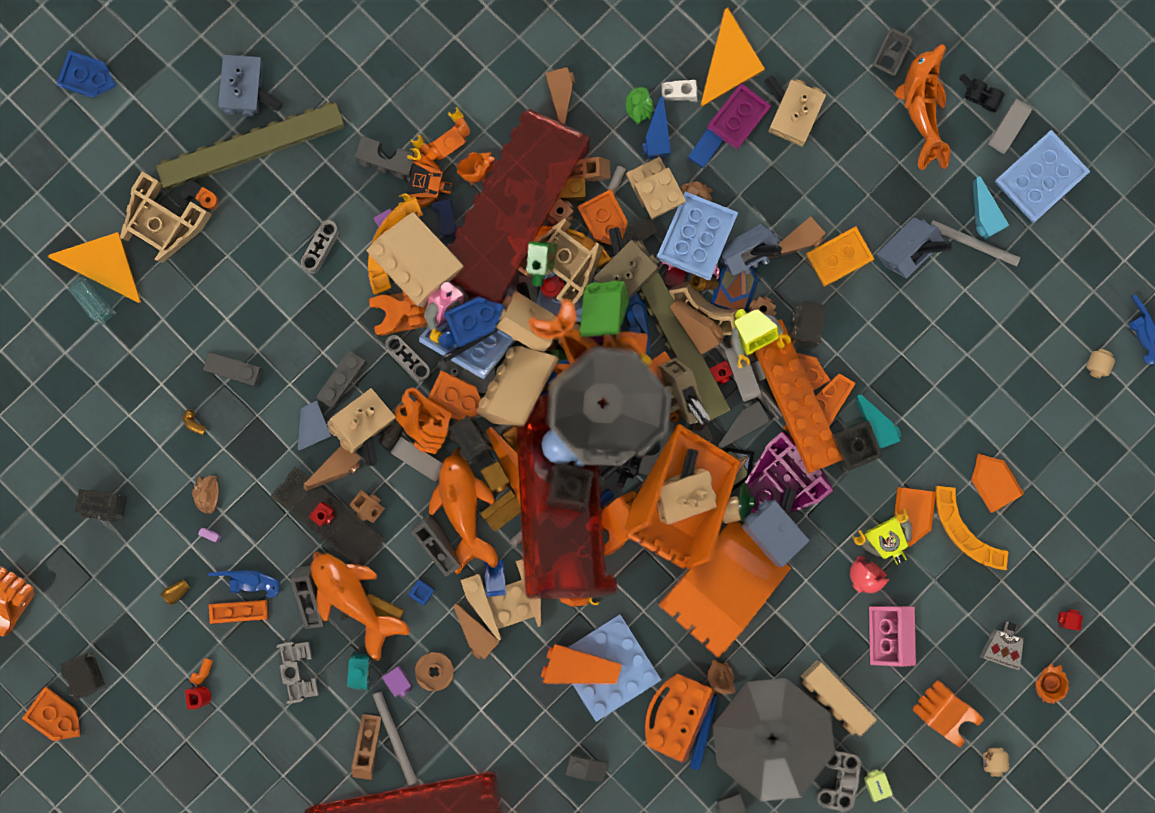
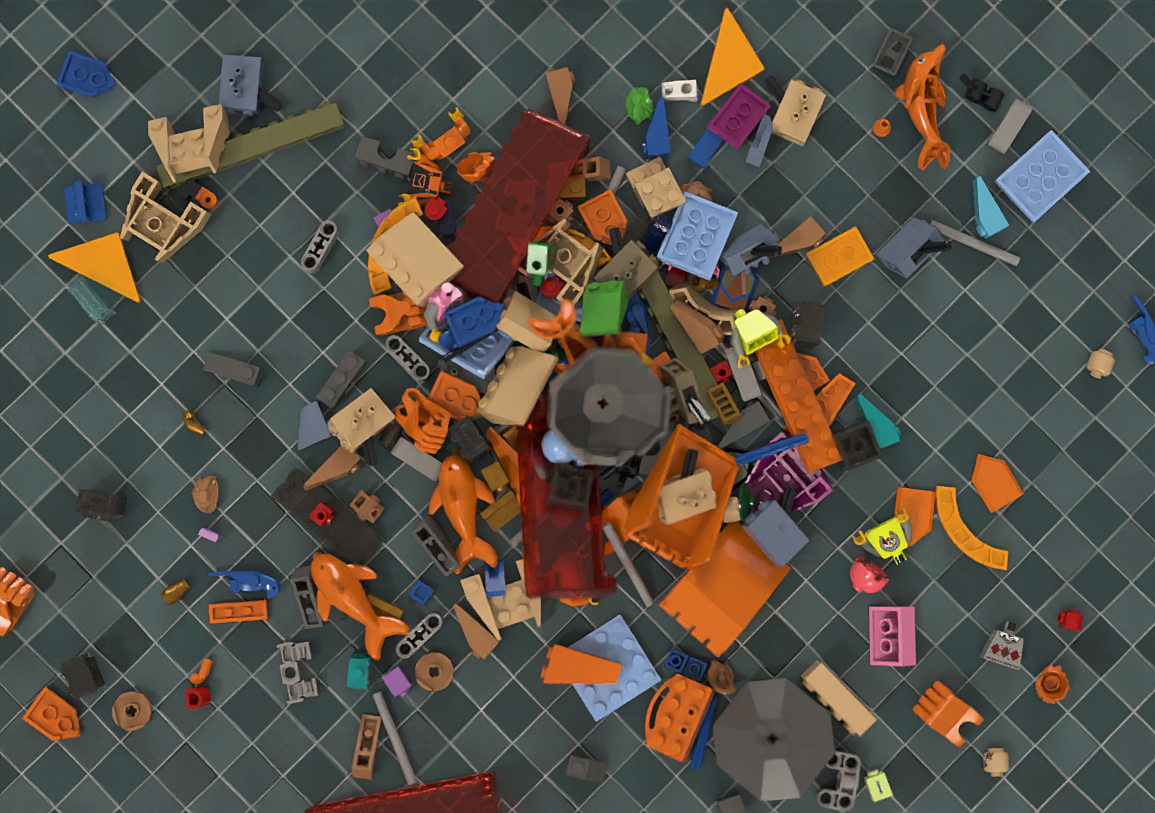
none -> blue bracket [64,181,107,225]
none -> medium nougat plate [112,691,152,731]
none -> tan wedge [148,104,230,183]
none -> light grey beam [396,613,443,658]
none -> red plate [425,197,449,222]
none -> light grey piece [602,522,654,607]
none -> clear blue leg [640,213,673,253]
none -> blue slope [664,648,708,682]
none -> pearl gold slope [706,382,742,427]
none -> blue axle [735,433,809,466]
none -> sand blue slope [746,115,772,167]
none -> orange piece [873,119,891,137]

